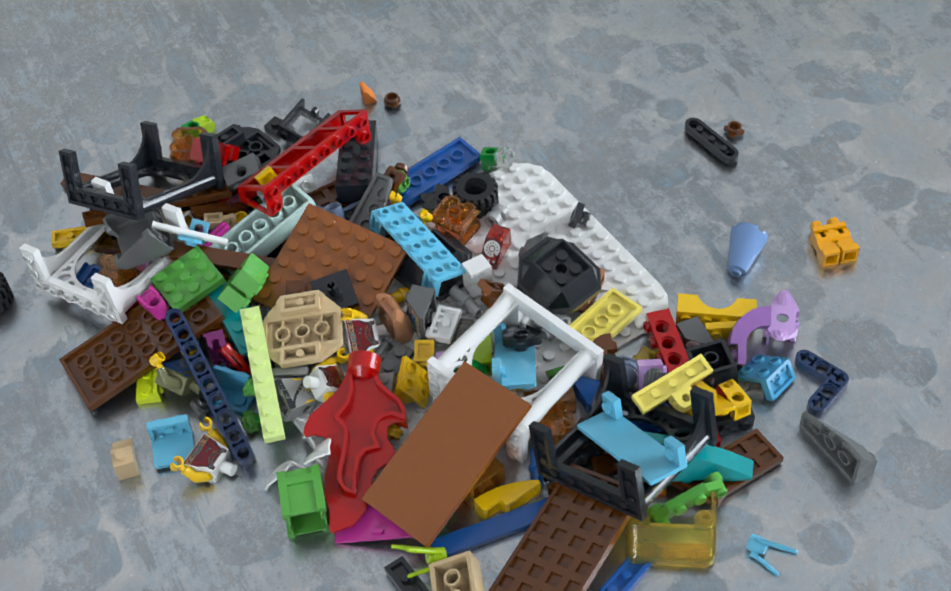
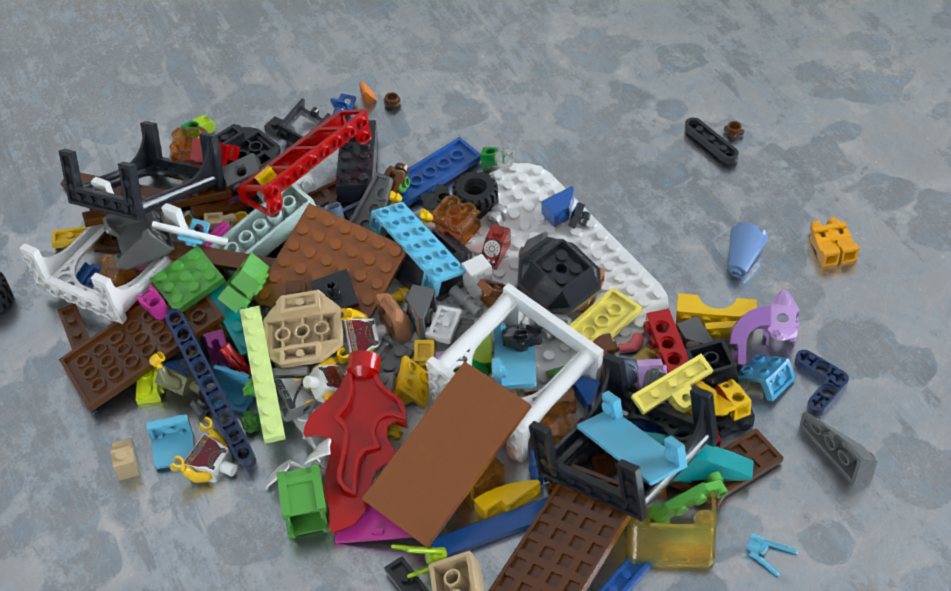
none -> reddish brown plate [57,304,90,350]
none -> blue bracket [330,93,356,114]
none -> blue slope [541,186,574,227]
none -> coral arm [619,332,644,354]

